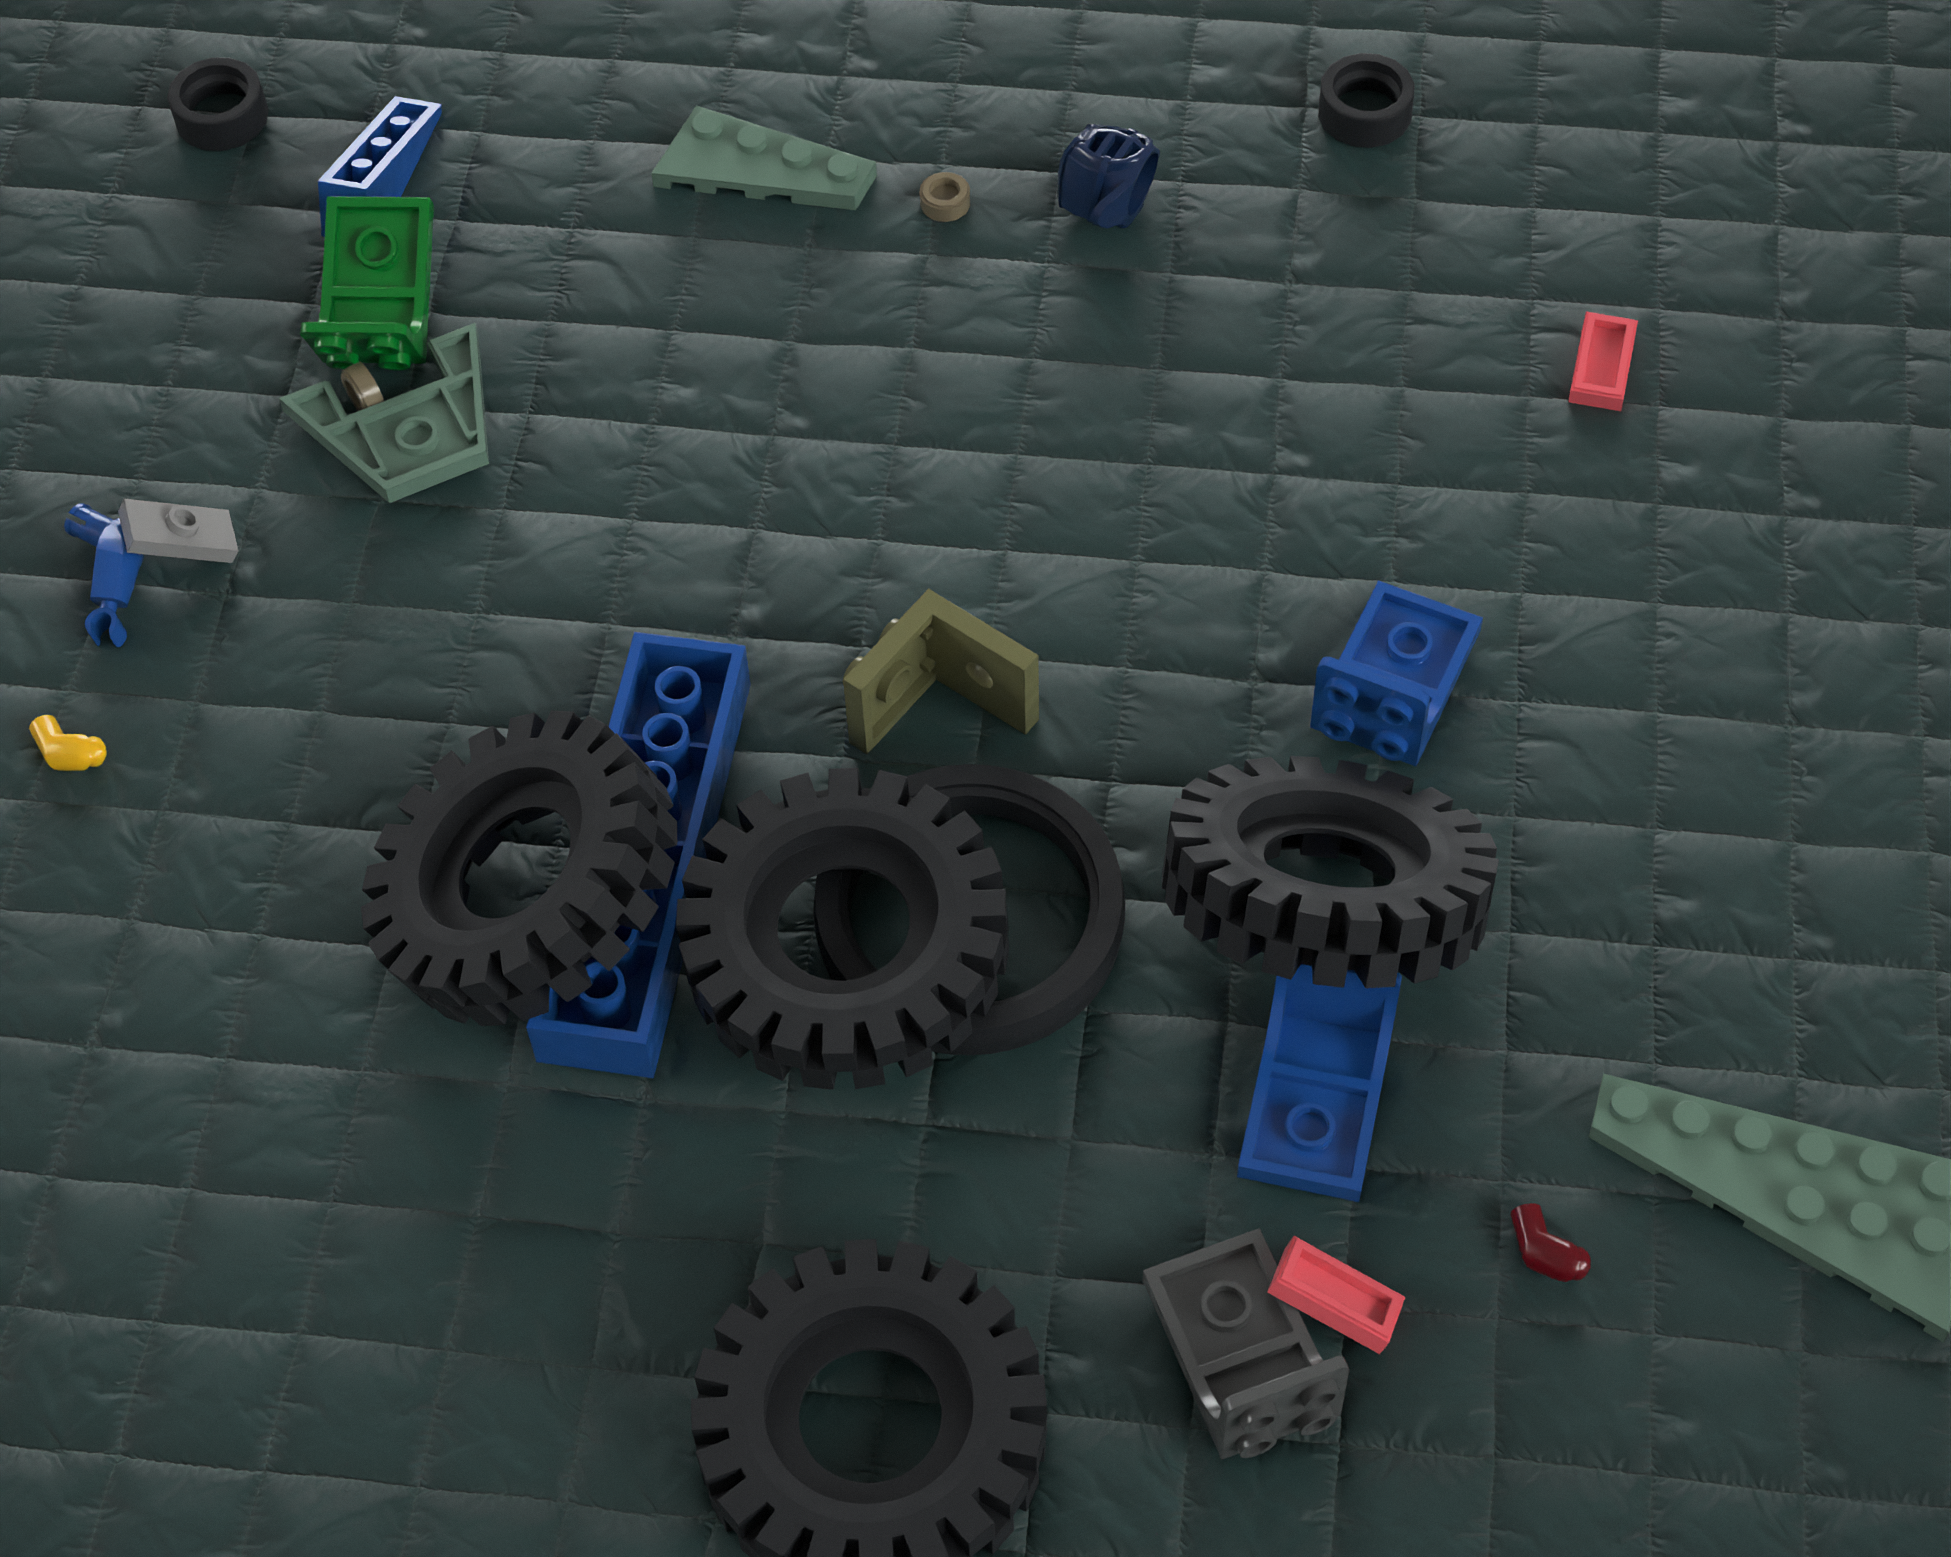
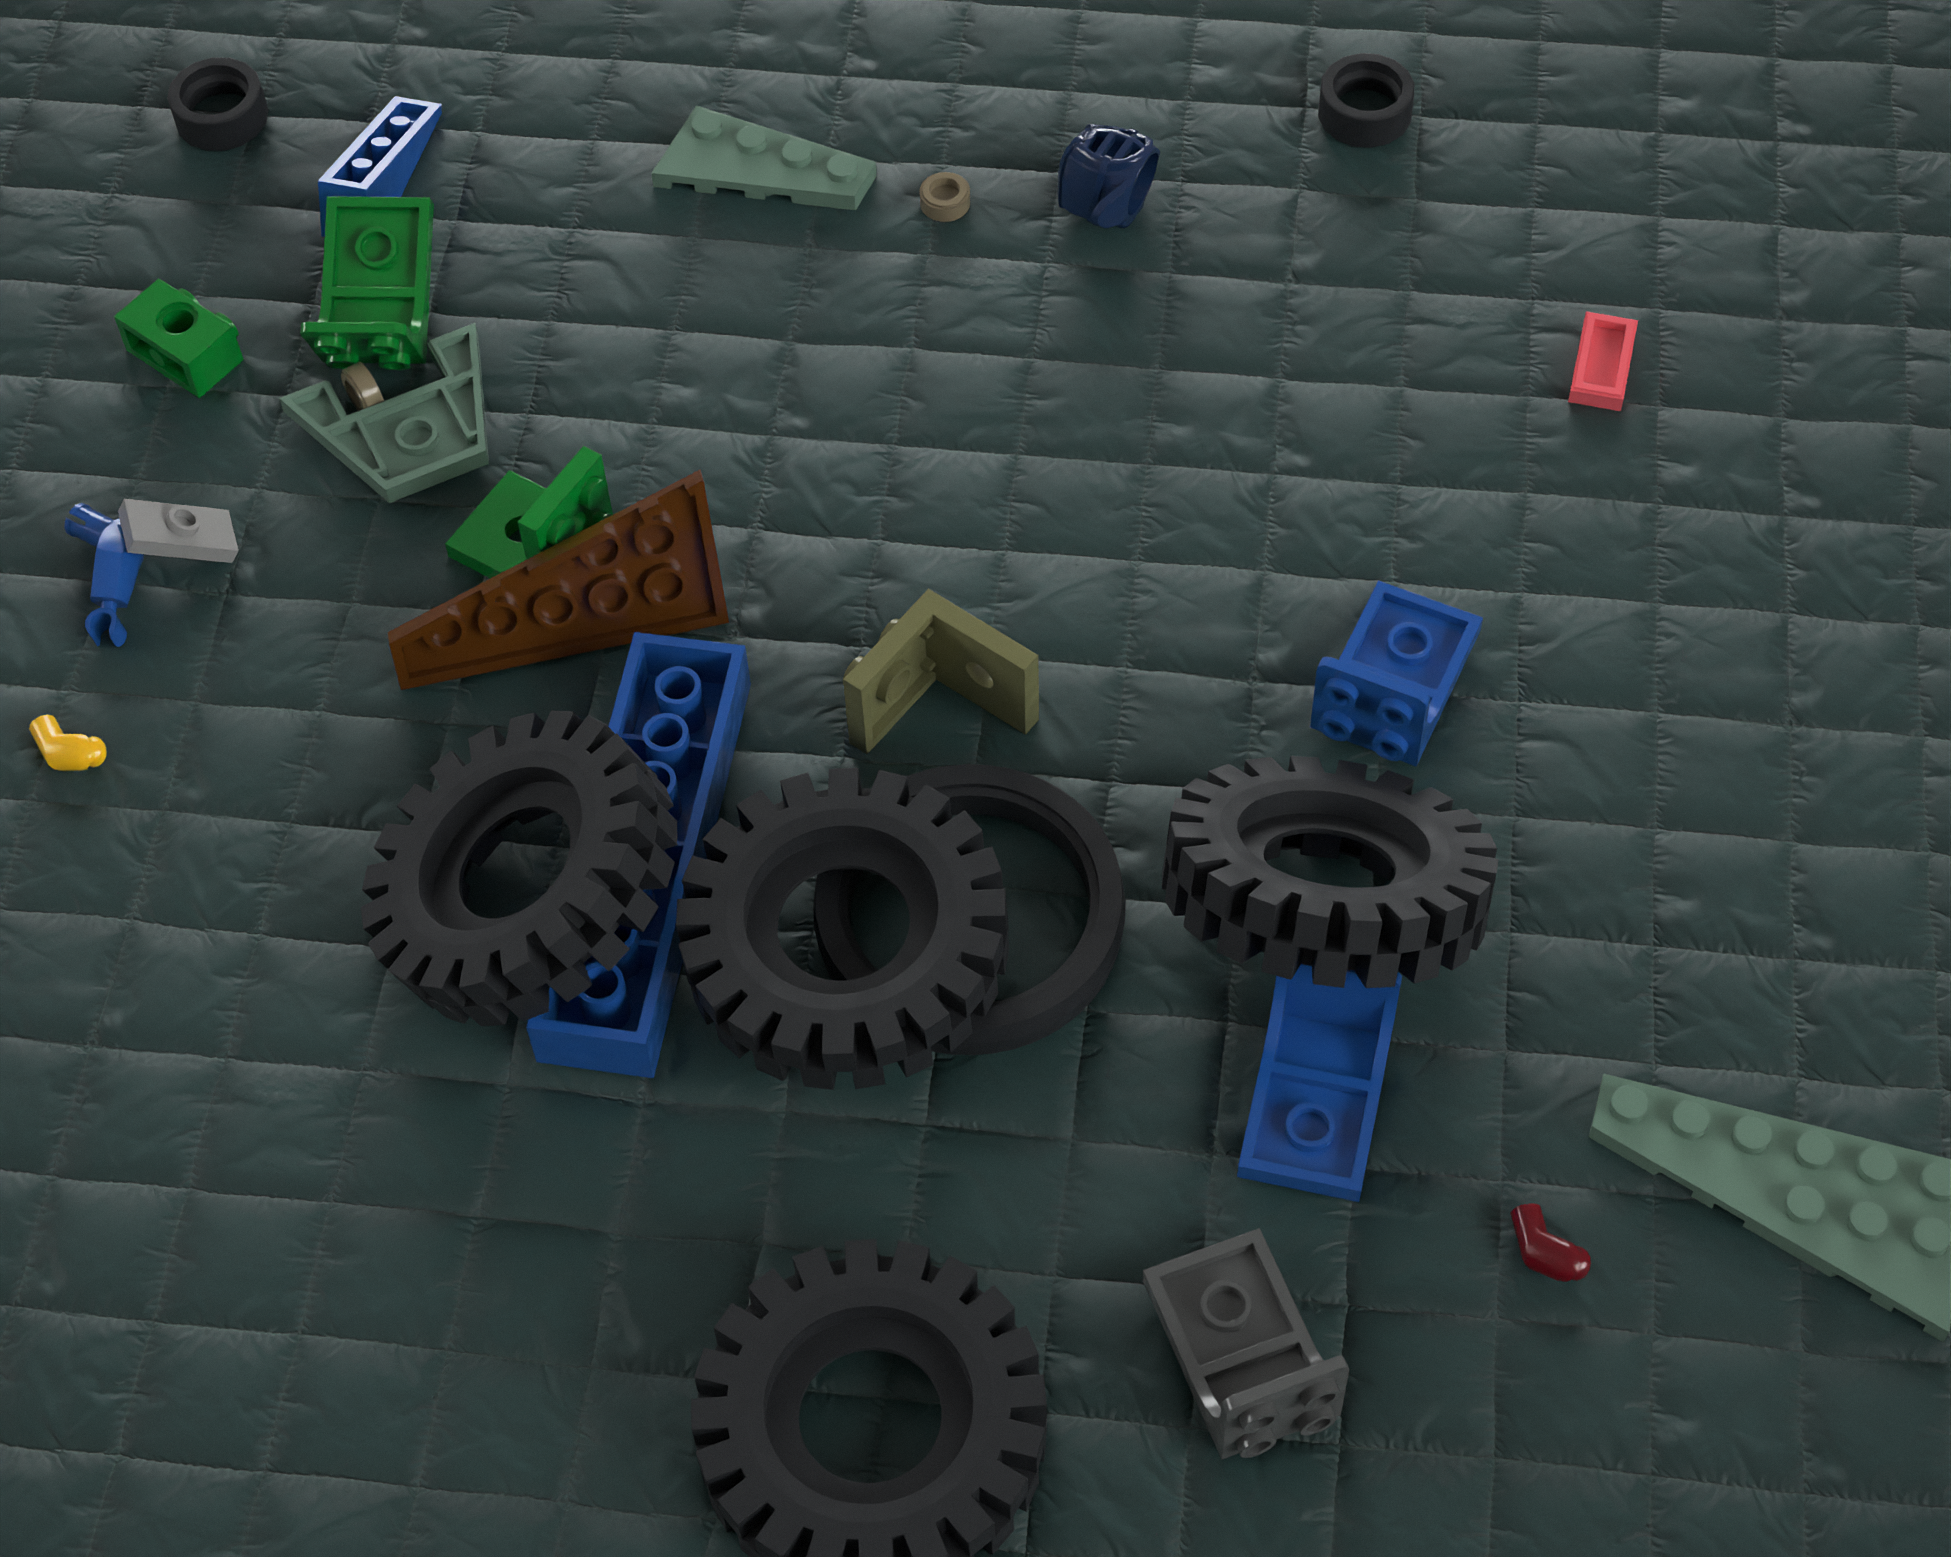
coral tile [1267,1236,1405,1354] -> none
none -> green brick [114,278,244,398]
none -> reddish brown wing [388,470,729,690]
none -> green bracket [445,446,613,578]

